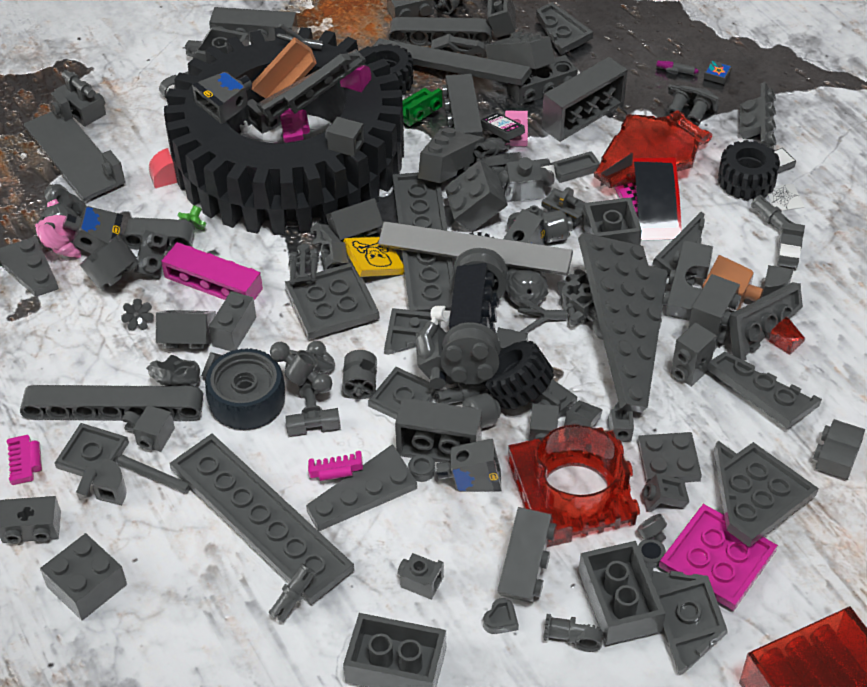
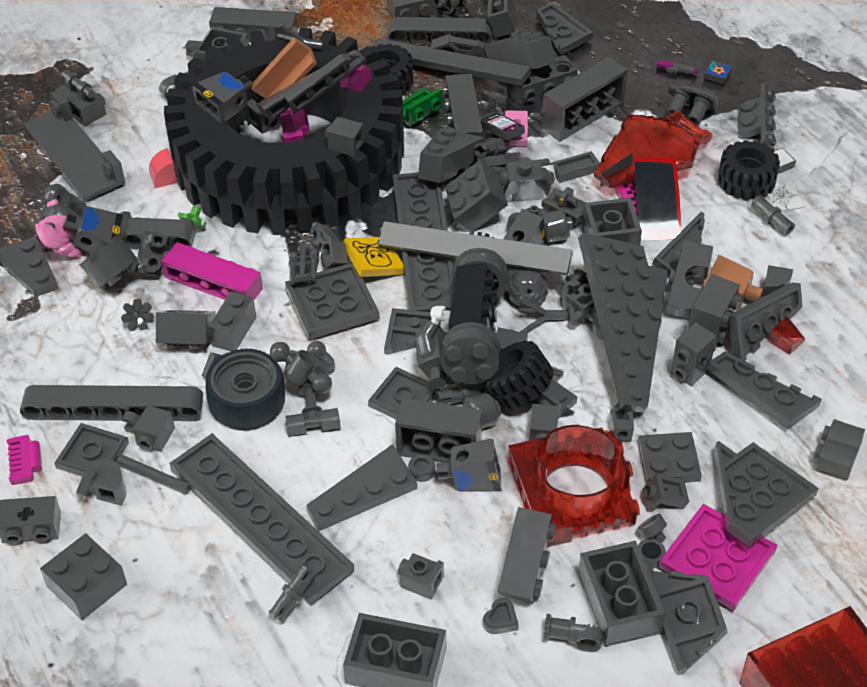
dark grey hair [146,355,200,387] -> none
dark pink piece [308,450,363,481] -> none
dark grey brick [325,198,383,242] -> none
dark grey wheel [342,350,378,399] -> none
dark grey bracket [562,400,603,443] -> none
dark grey leg [777,222,805,269] -> none

